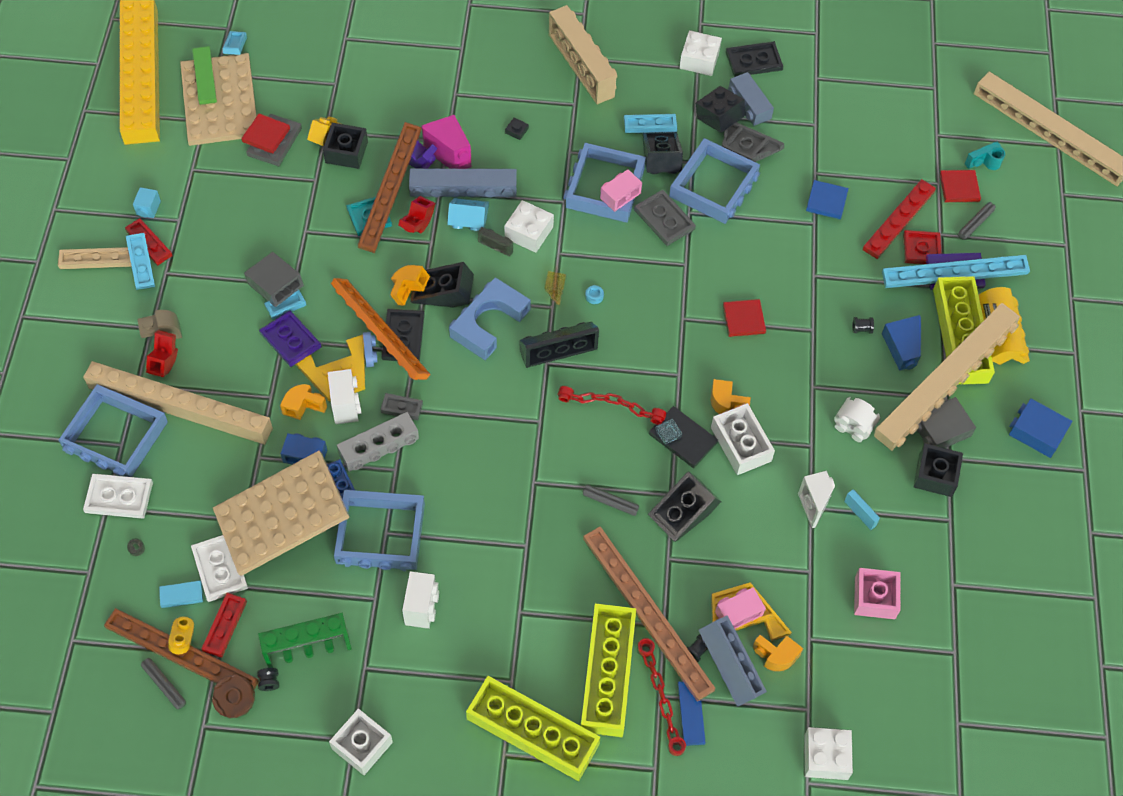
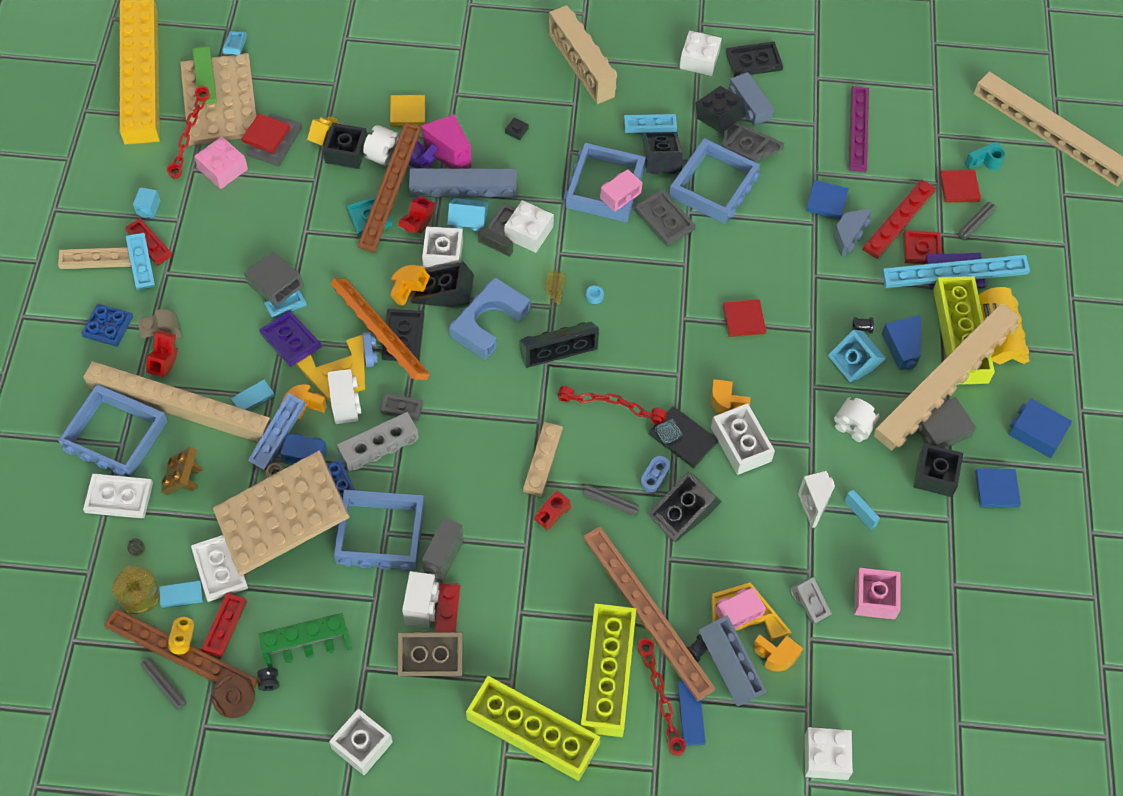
none -> blue tile [81,303,133,347]
none -> clear yellow brick [112,566,159,614]
none -> pearl gold plate [161,447,203,495]
none -> red piece [167,86,210,179]
none -> bright pink brick [194,136,248,189]
none -> medium azure tile [231,380,275,411]
none -> medium blue plate [248,393,307,471]
none -> dark tan plate [265,463,284,478]
none -> white brick [363,125,400,166]
none -> yellow tile [390,95,425,126]
none -> dark tan brick [398,632,463,676]
none -> white brick [422,227,463,269]
none -> dark grey brick [422,518,464,583]
none -> red plate [435,583,461,632]
none -> dark grey plate [486,203,516,240]
none -> tan plate [523,422,563,497]
none -> red leg [534,490,571,530]
none -> medium blue plate [641,456,670,492]
none -> light grey plate [790,577,832,624]
none -> medium azure slope [828,330,886,383]
none -> sand blue slope [833,209,872,257]
none -> magenta tile [849,86,869,172]
none -> blue tile [975,468,1021,507]

